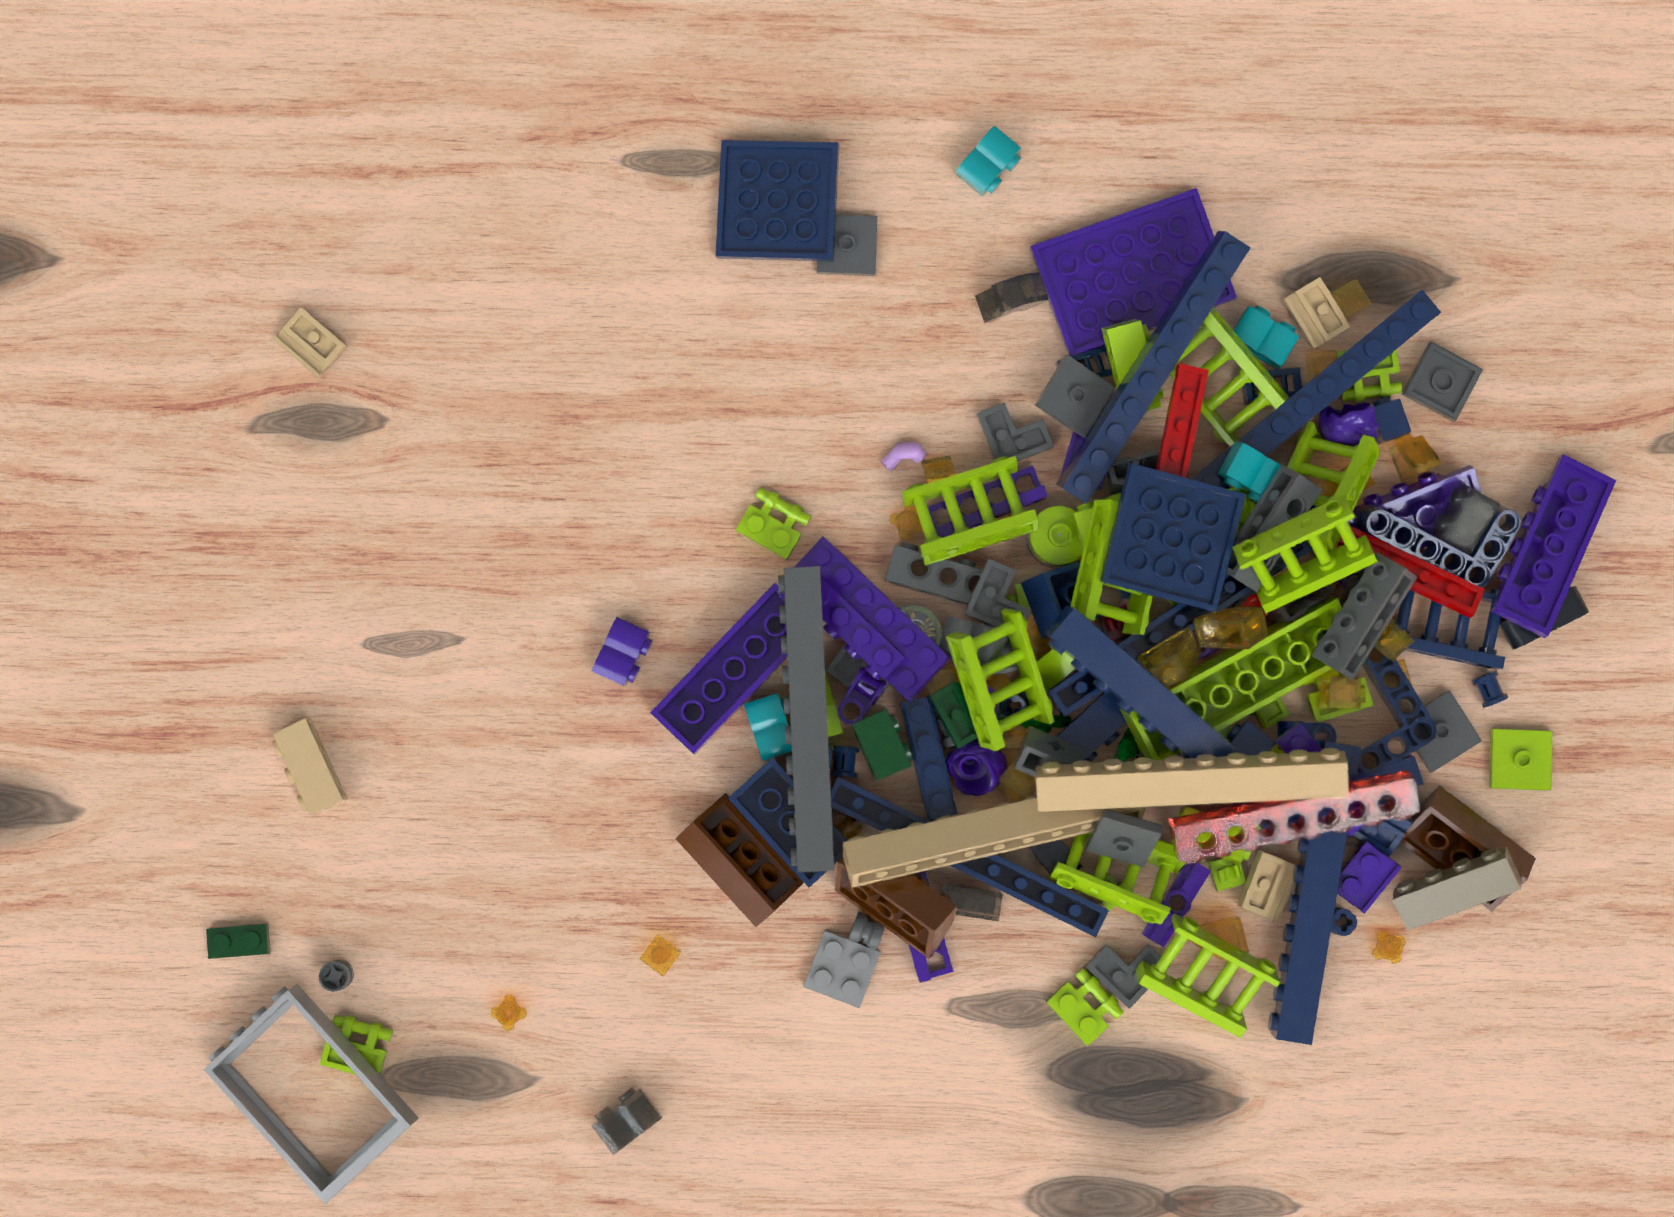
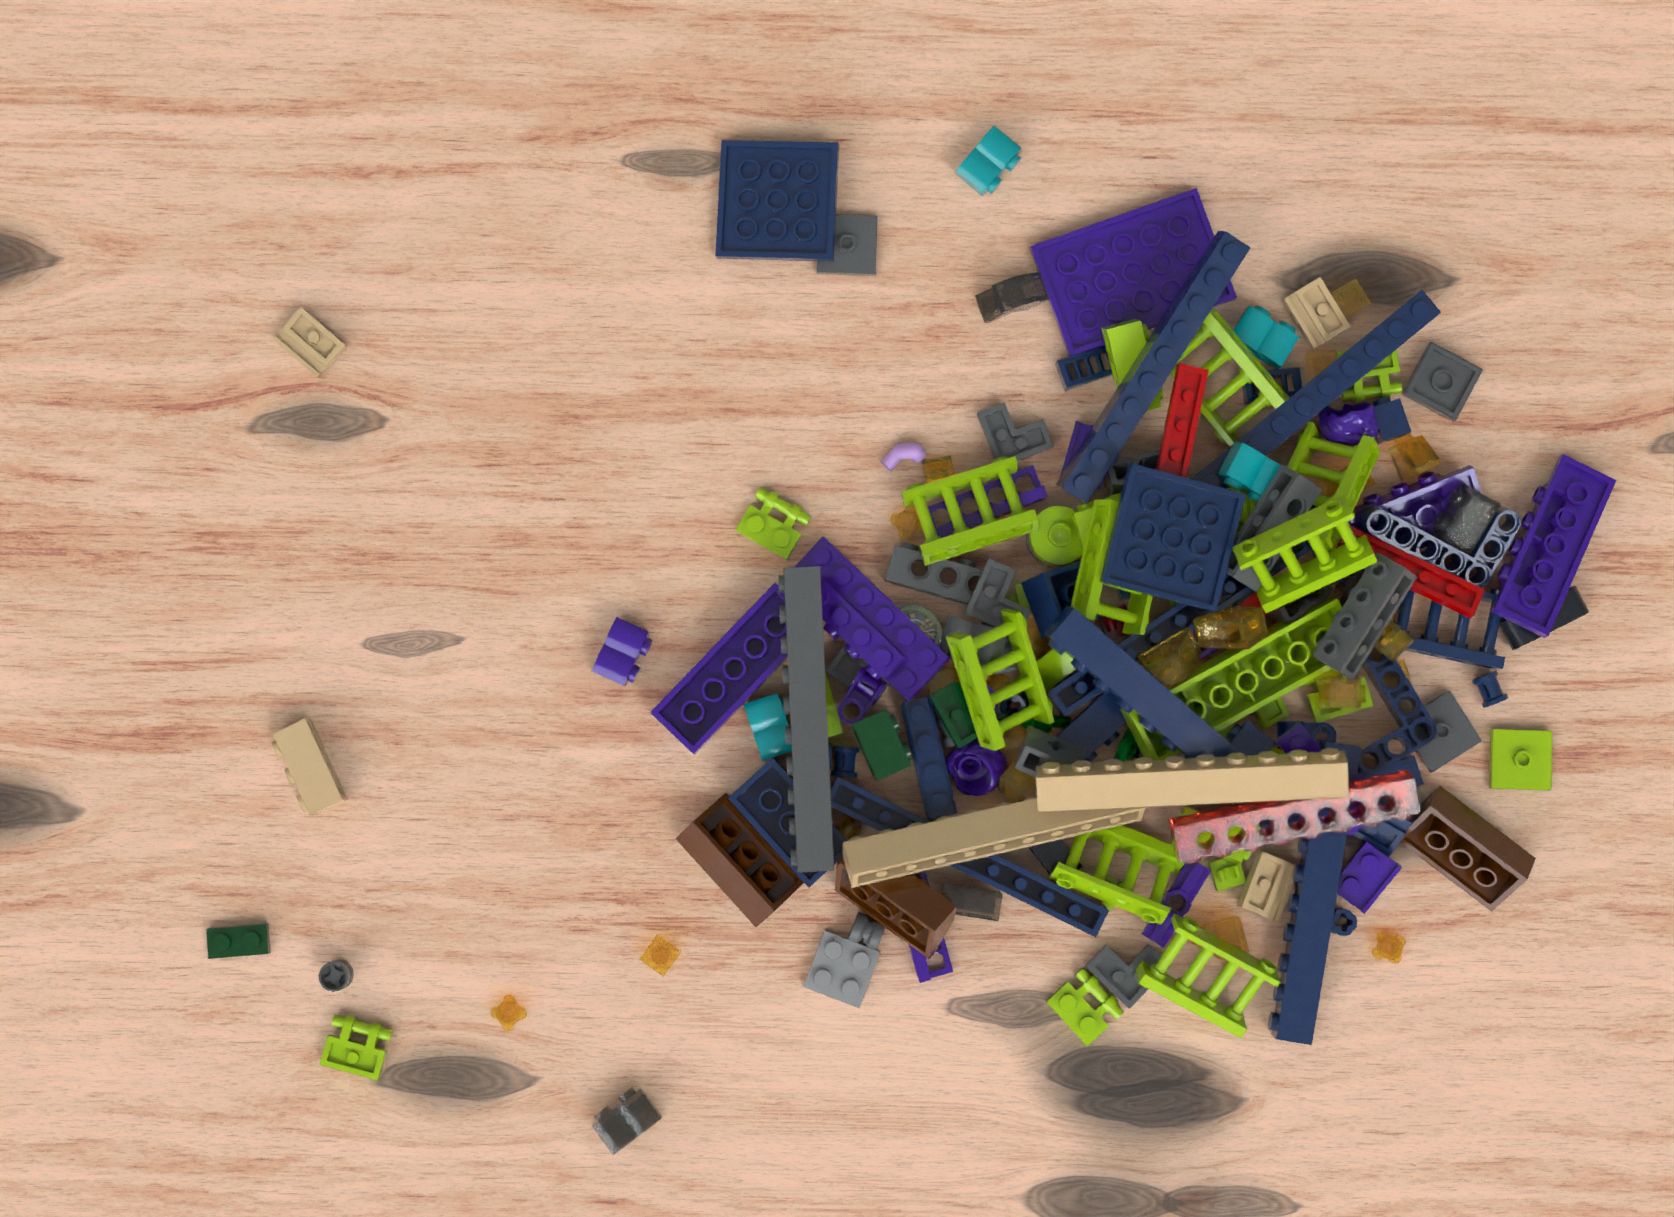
light grey window [204,984,419,1204] -> none
dark grey plate [1035,354,1115,438] -> none
dark grey plate [1086,809,1163,867] -> none
brick [1392,847,1522,931] -> none

